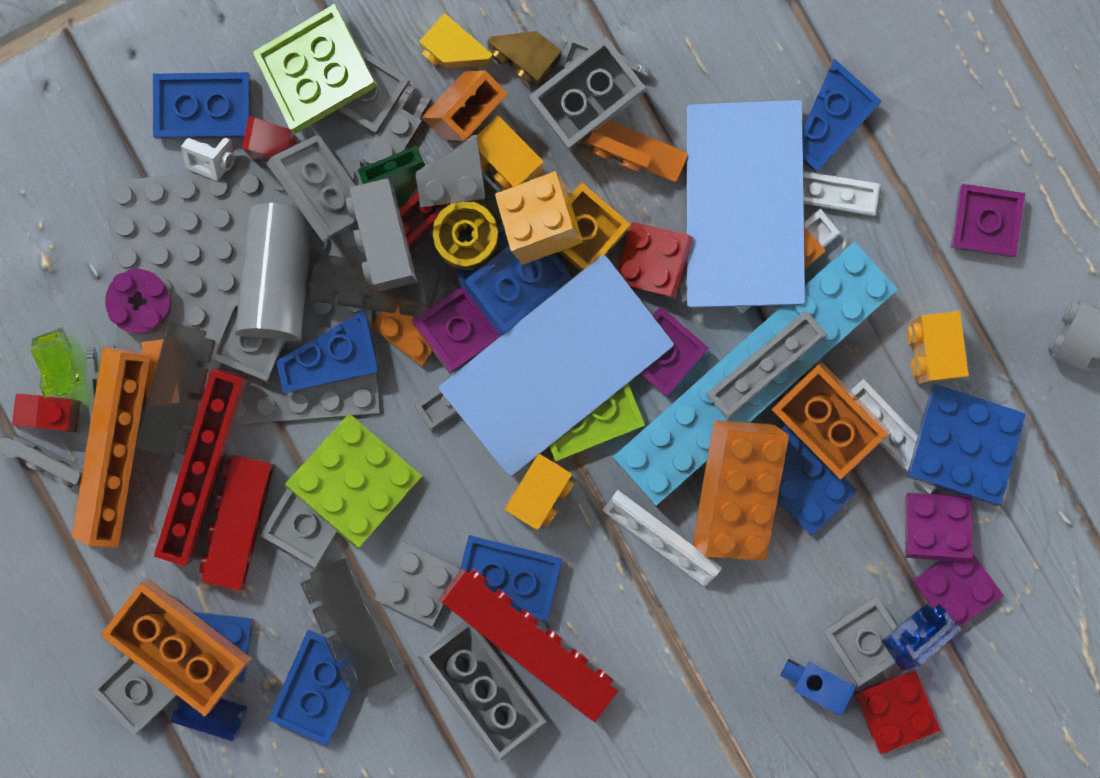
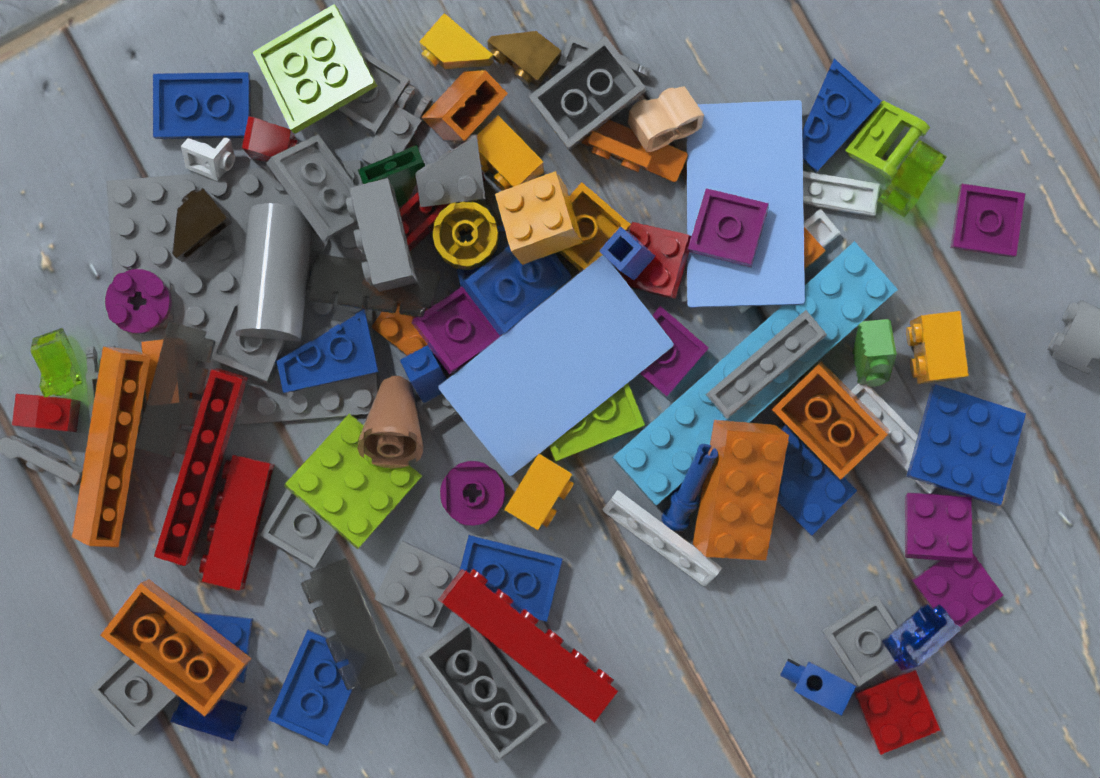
none -> dark brown slope [172,188,232,263]
none -> nougat cone [357,376,423,468]
none -> blue brick [400,345,447,403]
none -> magenta plate [440,461,505,526]
none -> blue brick [599,226,655,280]
none -> light nougat brick [628,86,704,152]
none -> blue pin [661,444,718,532]
none -> magenta plate [688,188,769,268]
none -> lime plate [845,100,930,180]
none -> bright green brick [852,319,897,387]
none -> clear neon green brick [878,139,947,217]

